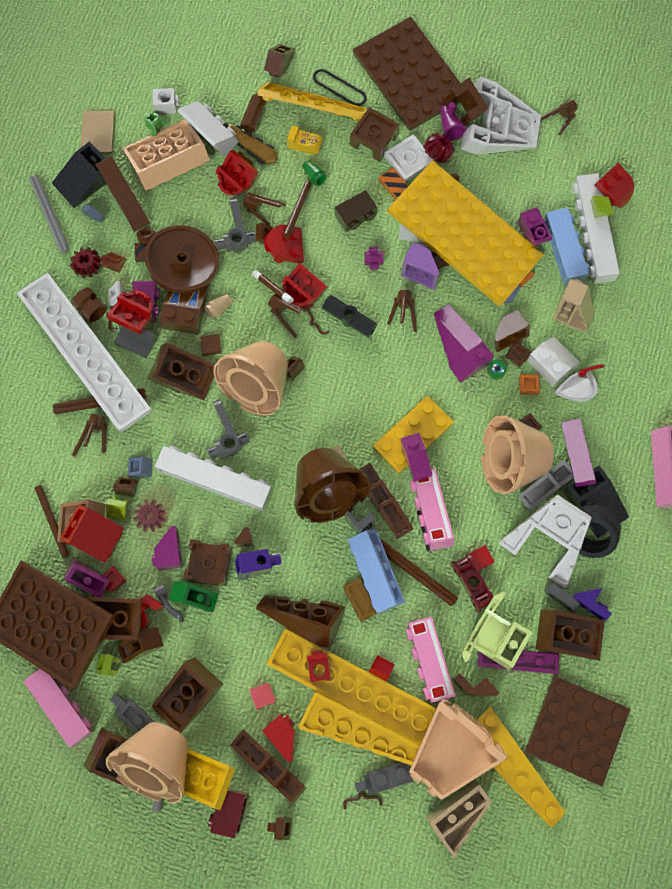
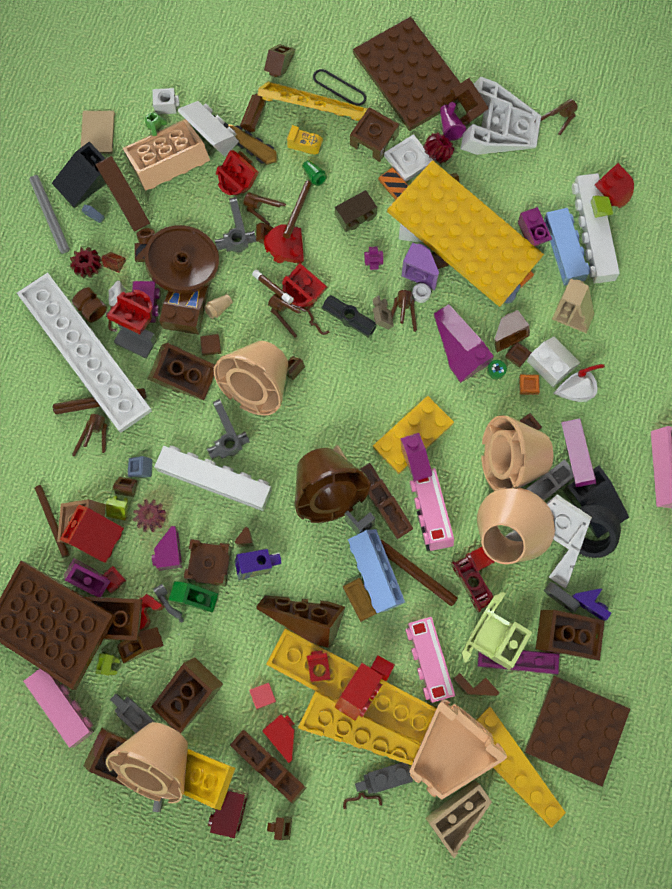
none -> red brick [334,663,383,721]
none -> dark tan plate [373,295,394,330]
none -> white tile [412,283,431,303]
none -> light nougat cone [477,487,555,564]

